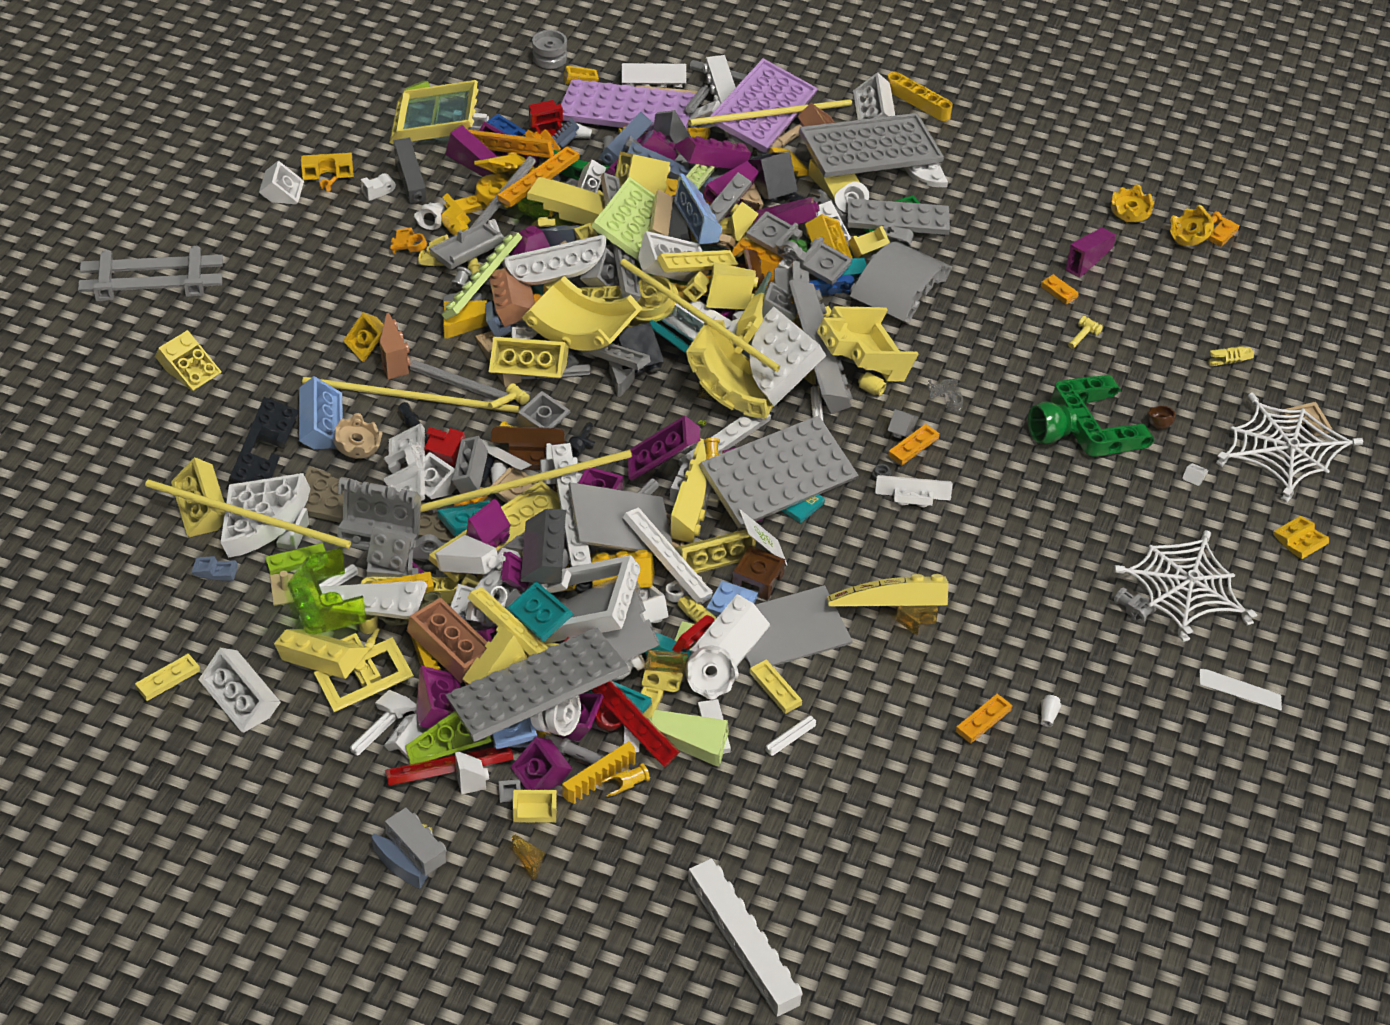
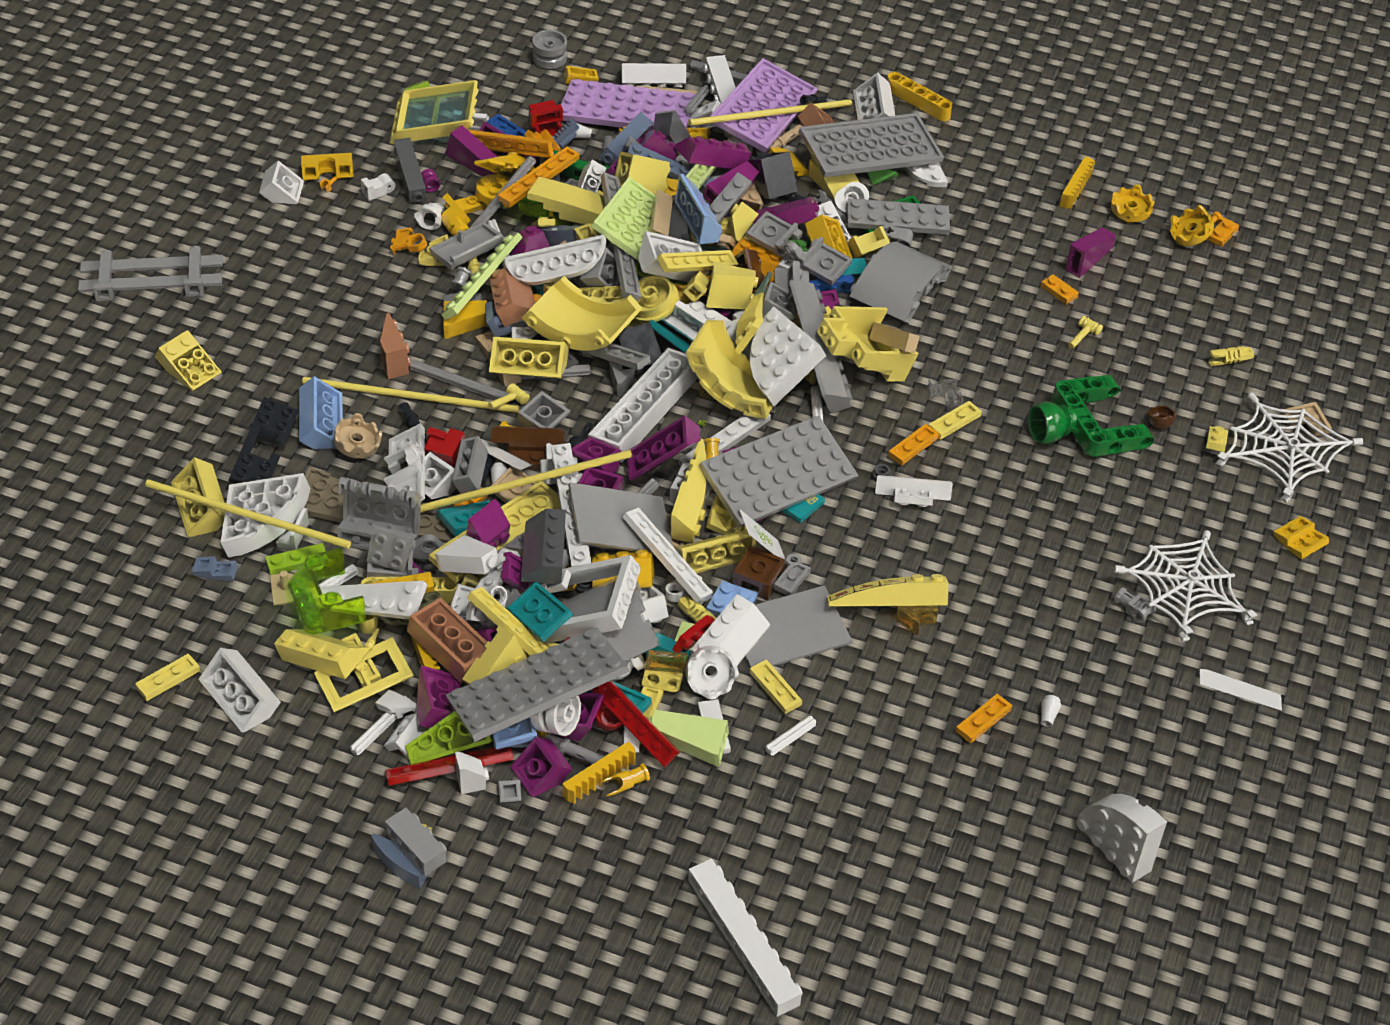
yellow slope [343,312,384,362] -> none
clear yellow slope [512,834,545,880] -> none
light yellow panel [513,790,557,823] -> none
light yellow piece [620,259,780,372] -> none
light yellow brick [858,372,886,396] -> none
light grey slope [888,409,918,439] -> none
white slope [1183,463,1208,486] -> none
none -> magenta wheel [421,169,440,192]
none -> magenta slope [571,437,622,473]
none -> white slope [588,348,698,463]
none -> light yellow brick [706,494,747,534]
none -> light grey hinge [774,554,811,596]
none -> black pin [800,94,827,105]
none -> magenta plate [820,289,840,311]
none -> bright green slope [867,169,899,185]
none -> tan slope [869,322,920,353]
none -> light yellow plate [929,401,982,440]
none -> yellow gear [1060,156,1095,209]
none -> white brick [1076,794,1167,883]
none -> light yellow plate [1206,426,1228,452]

